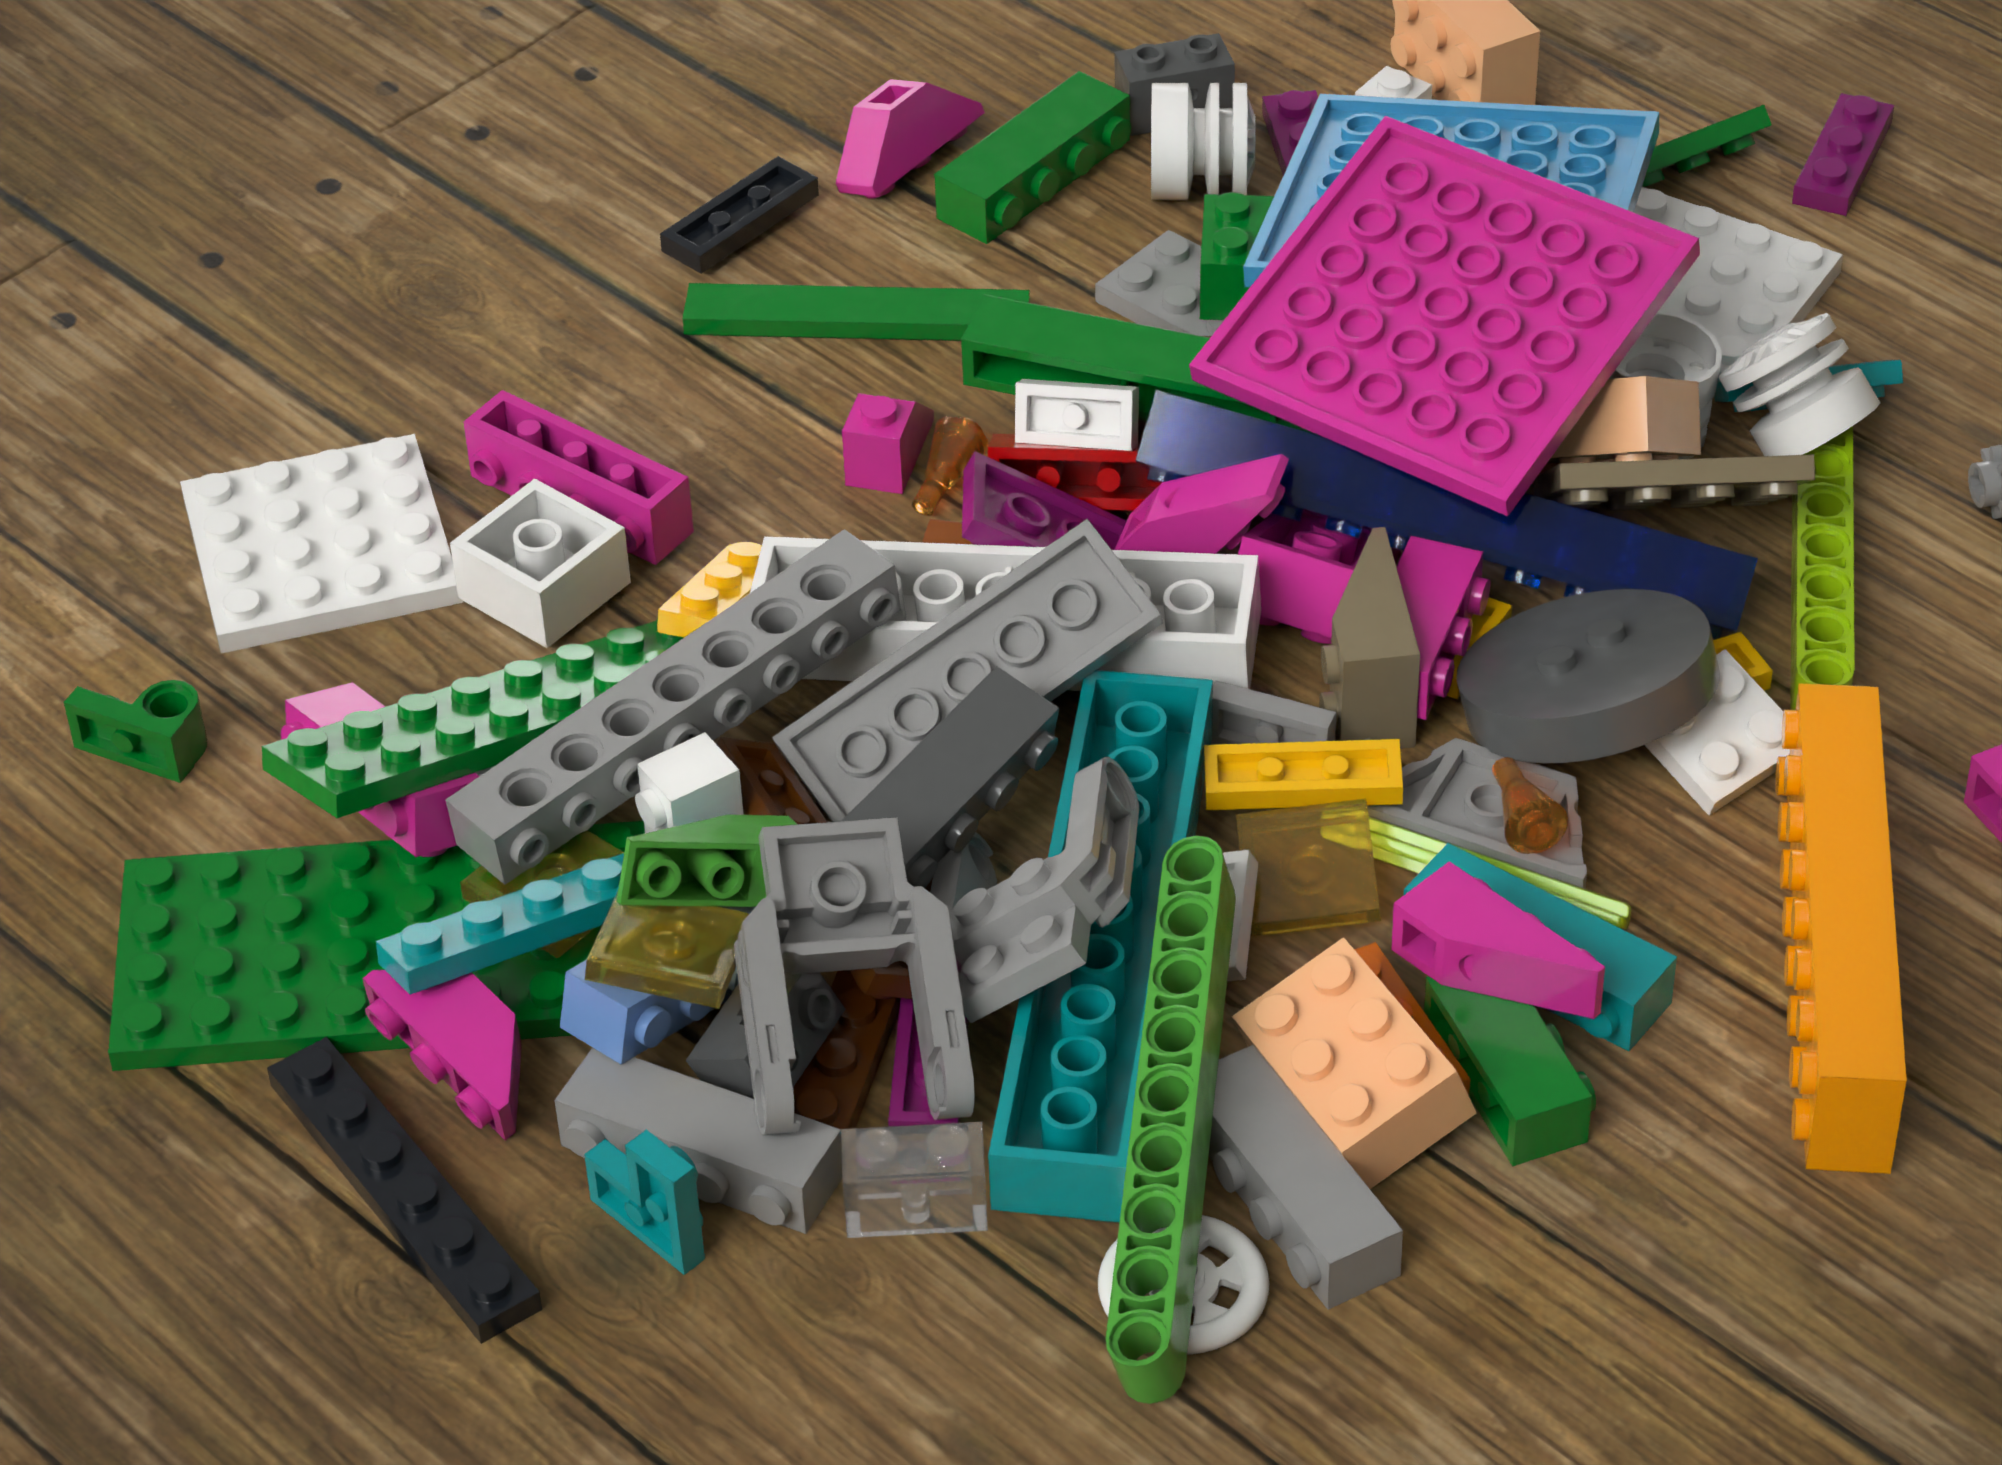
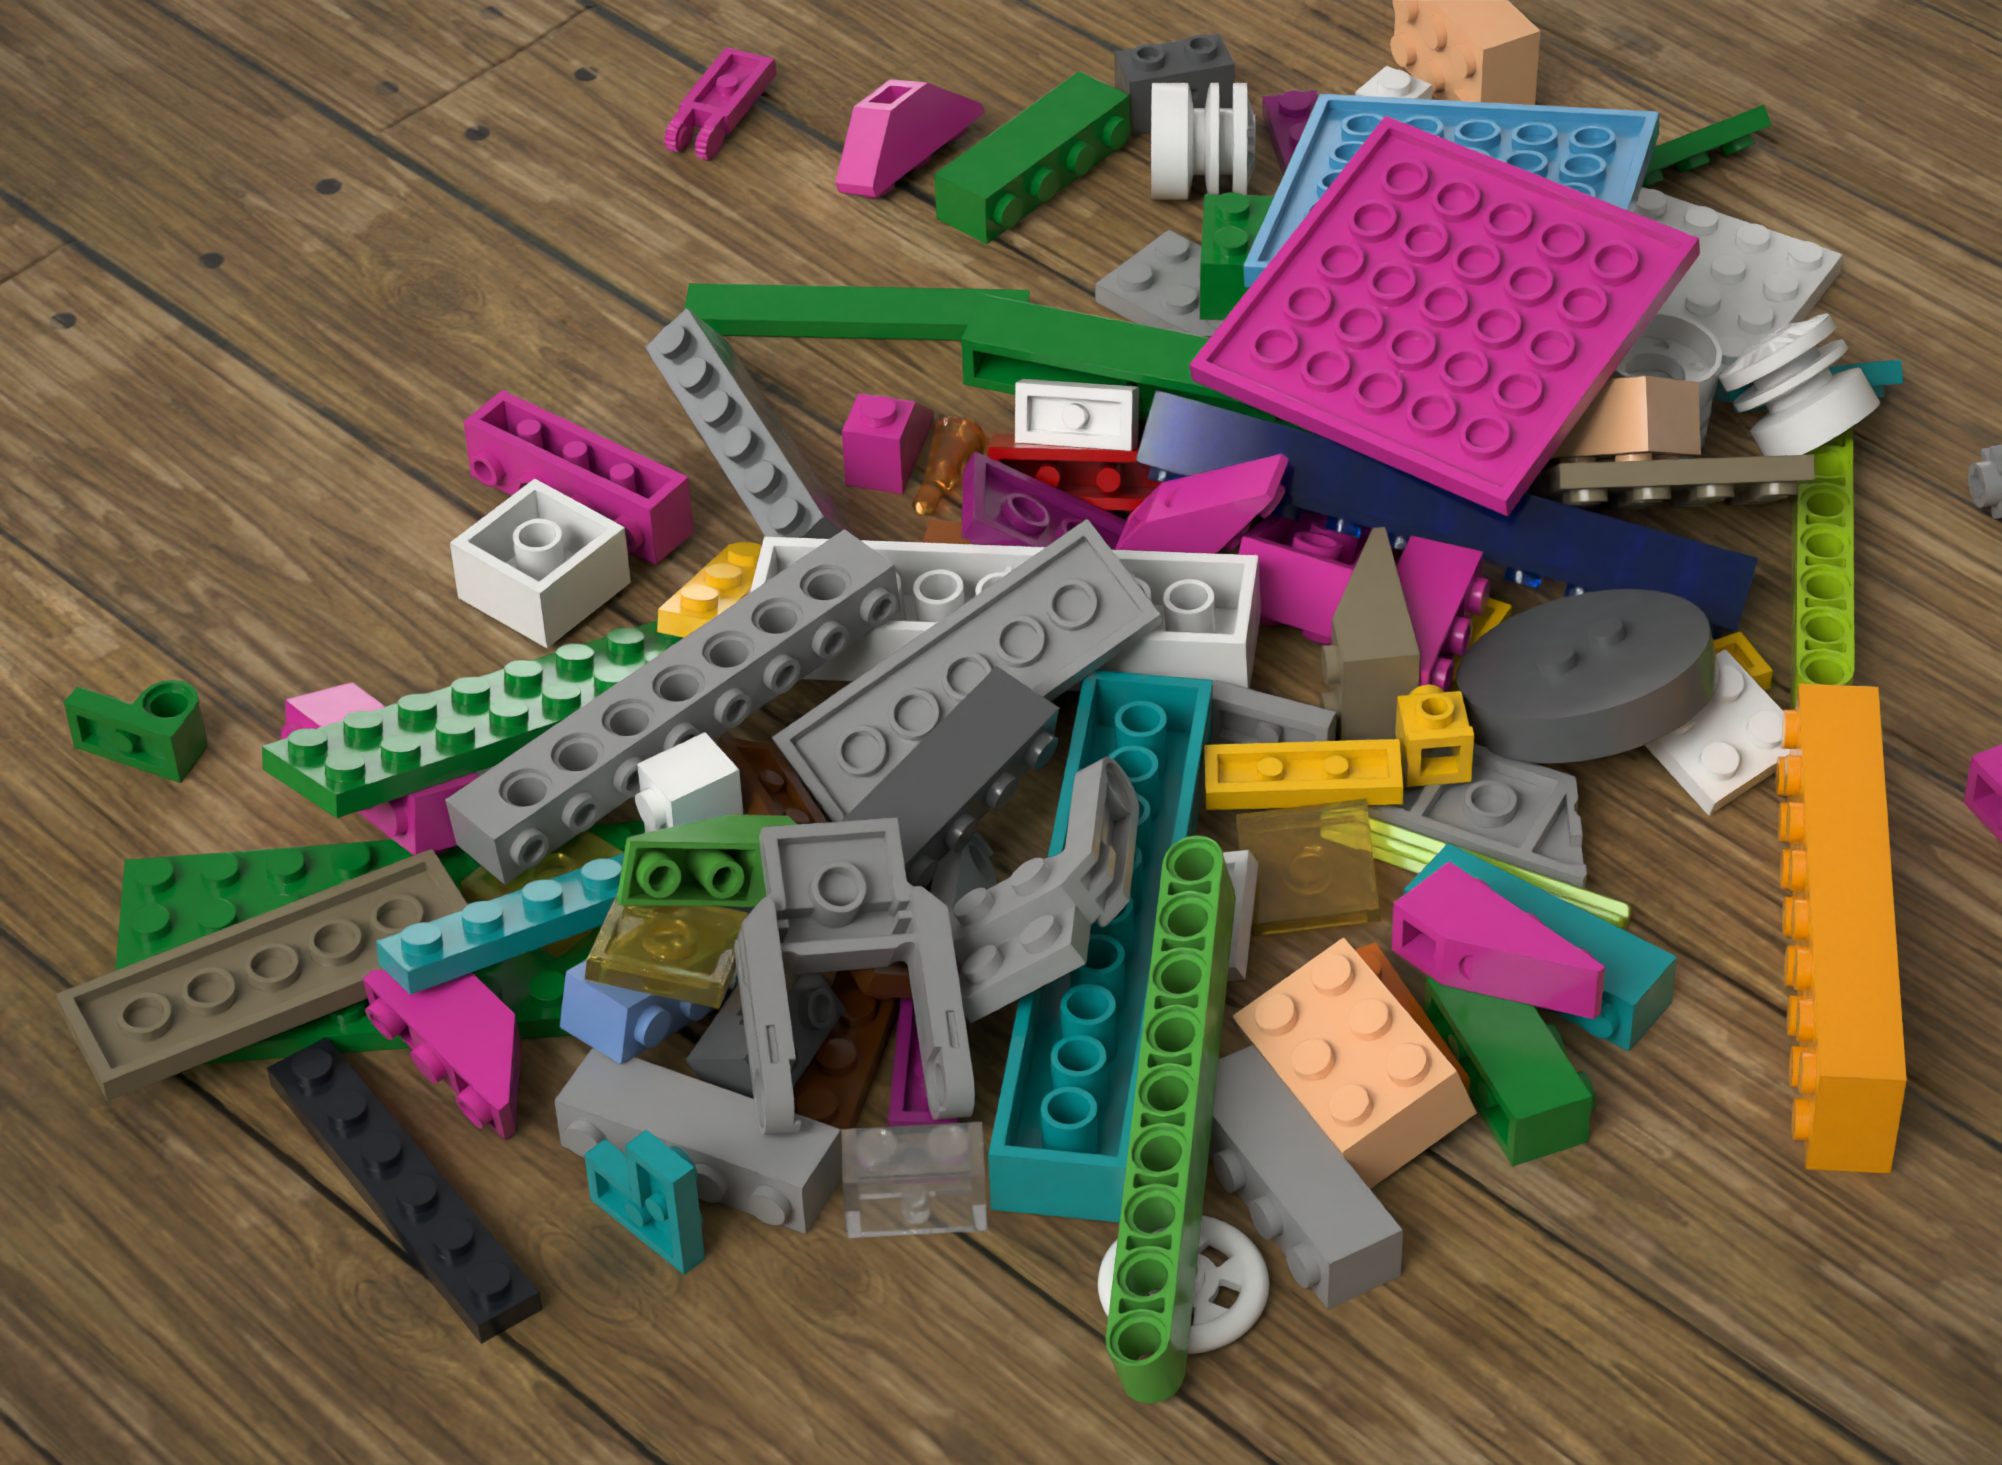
white plate [180,434,463,654] -> none
black plate [660,156,819,274] -> none
clear orange cone [1492,757,1568,854] -> none
magenta plate [1792,93,1894,216] -> none
none -> dark tan plate [56,849,468,1101]
none -> brick [645,308,857,539]
none -> dark pink hinge [664,47,777,160]
none -> yellow brick [1395,685,1474,787]

